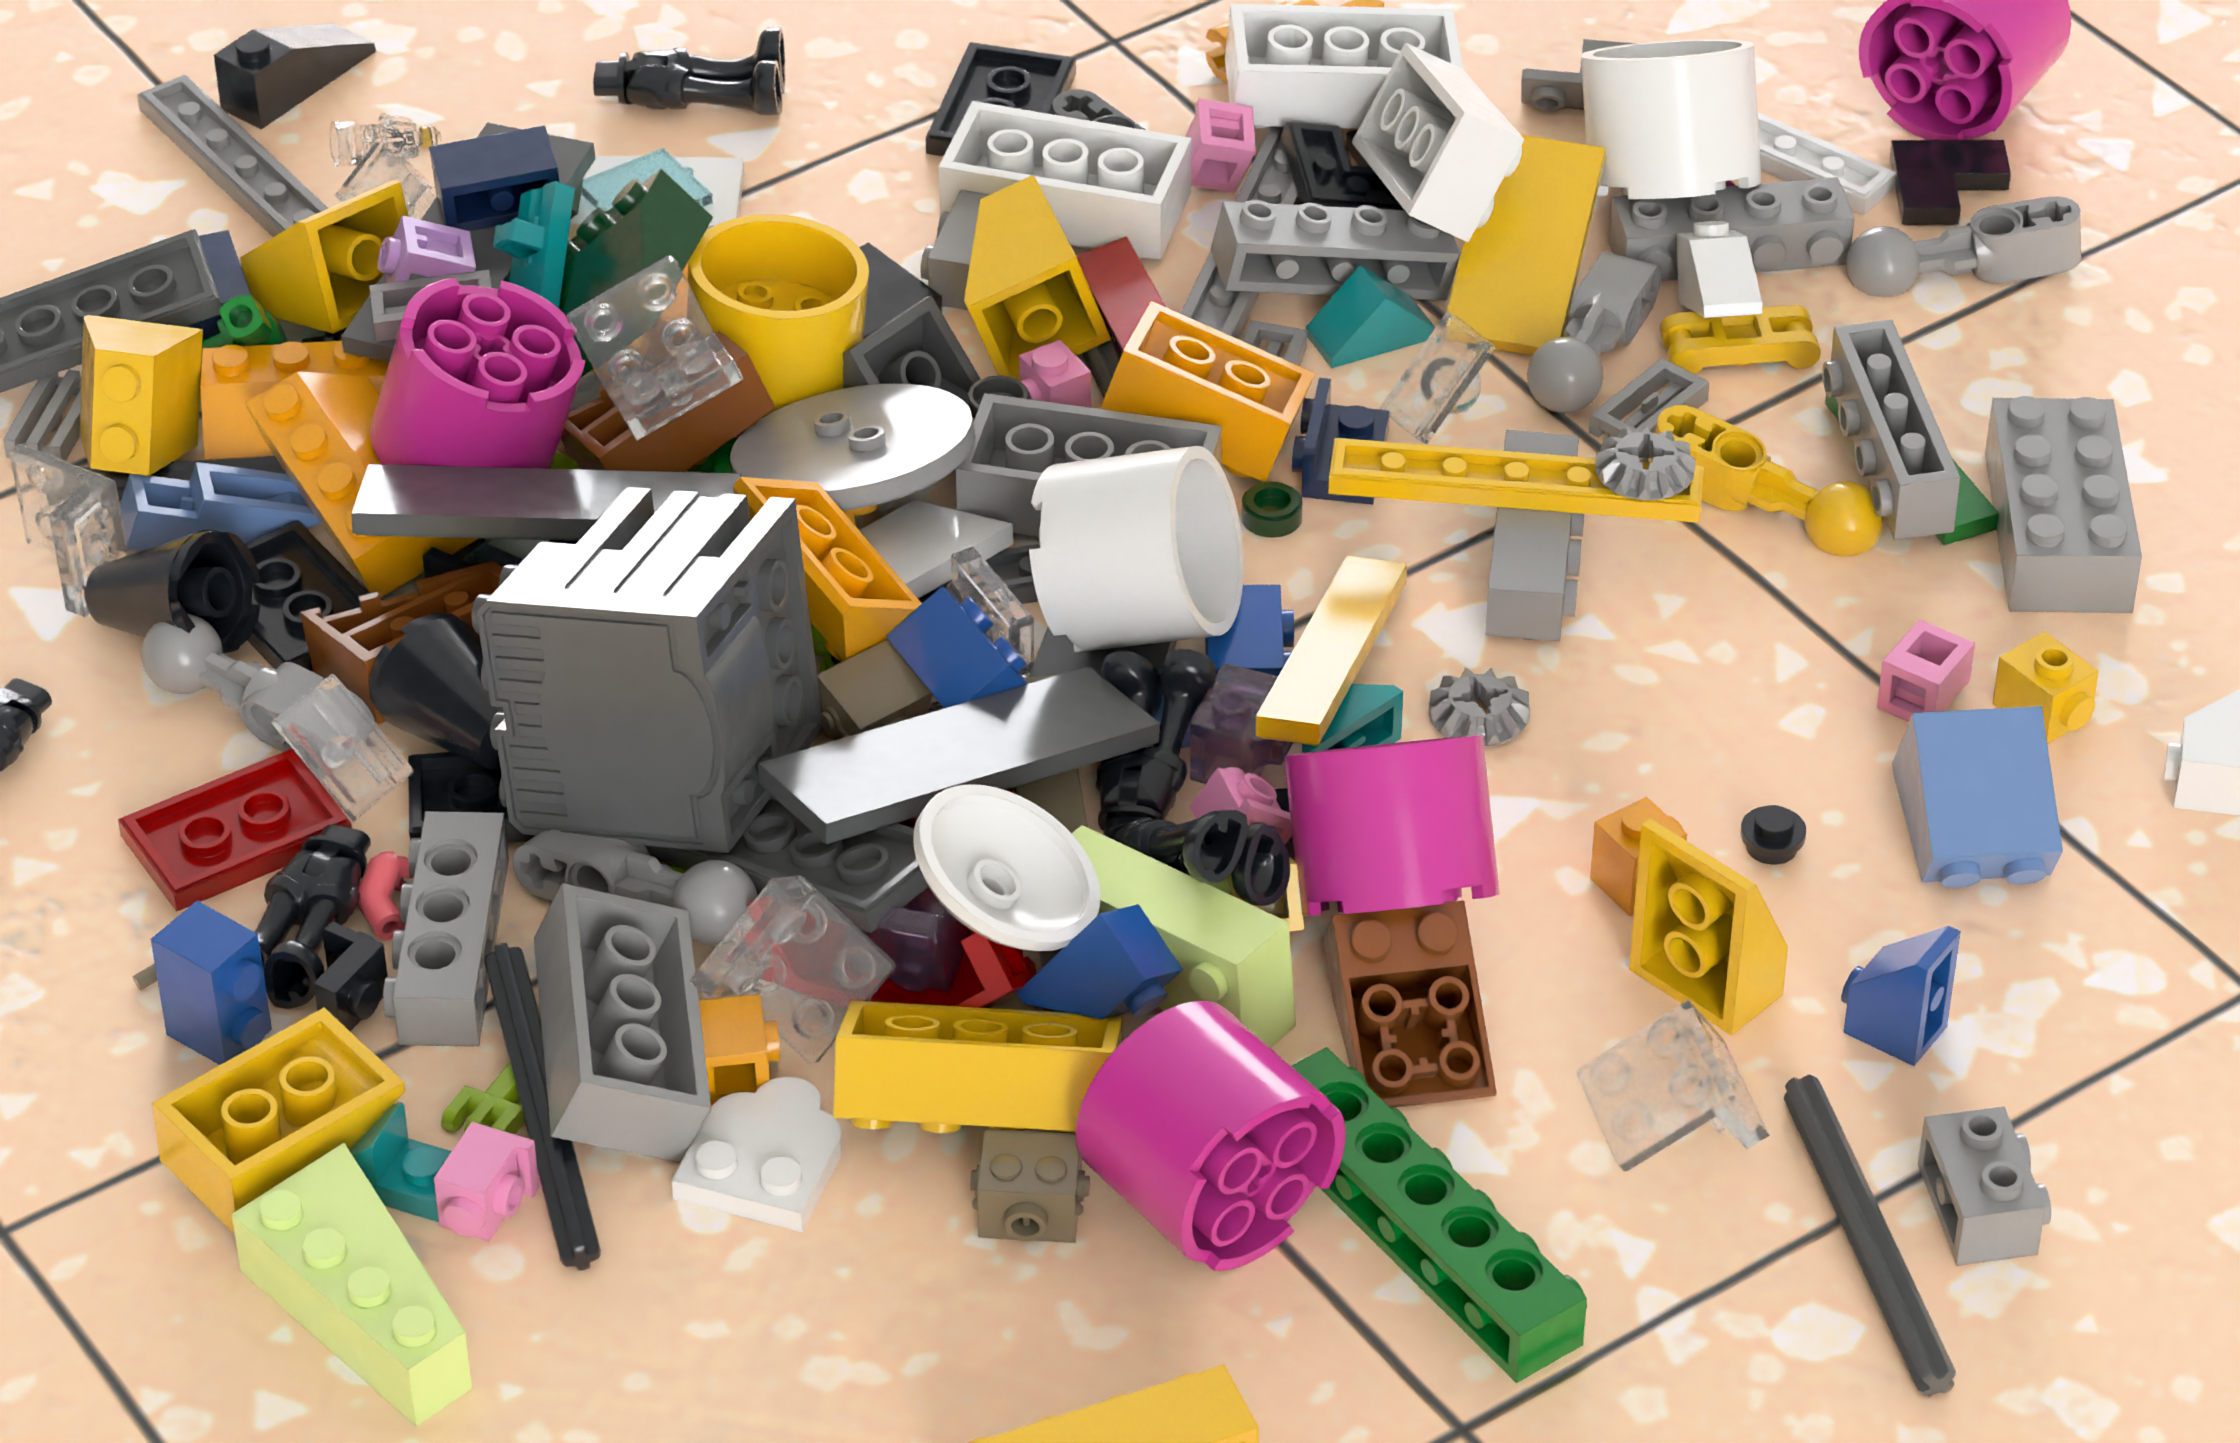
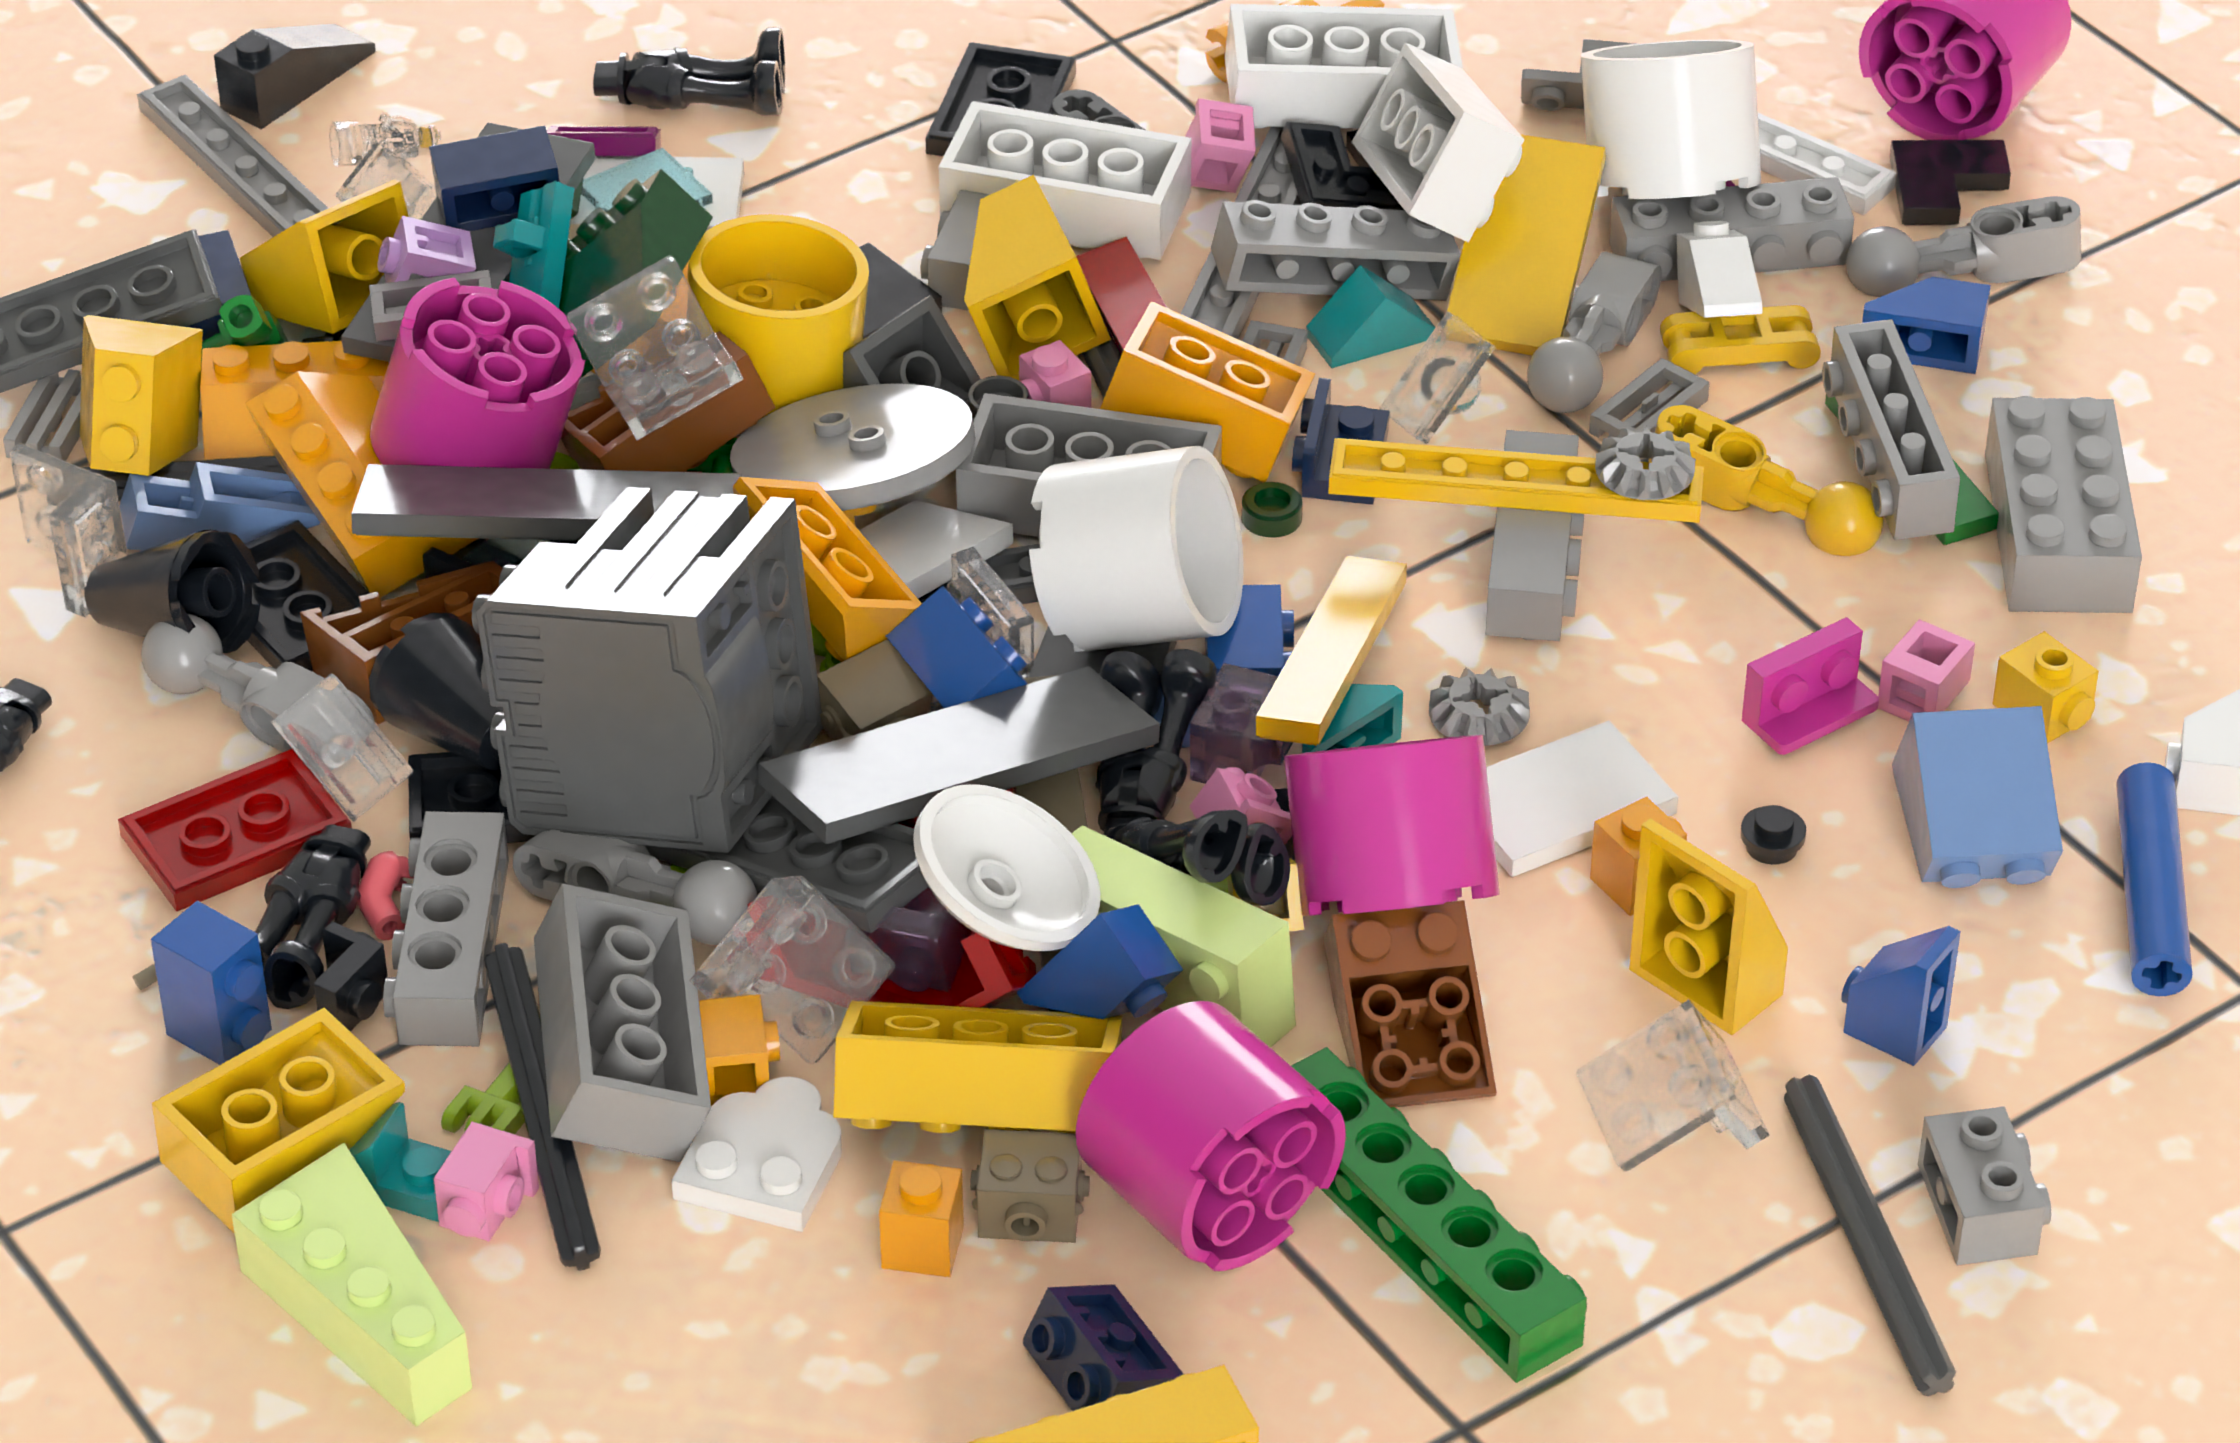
none -> magenta tile [547,126,661,156]
none -> light orange brick [879,1160,964,1277]
none -> dark blue bracket [1023,1284,1183,1411]
none -> white tile [1486,720,1678,877]
none -> dark pink bracket [1741,617,1879,755]
none -> blue slope [1862,277,1991,374]
none -> blue piece [2116,762,2193,996]

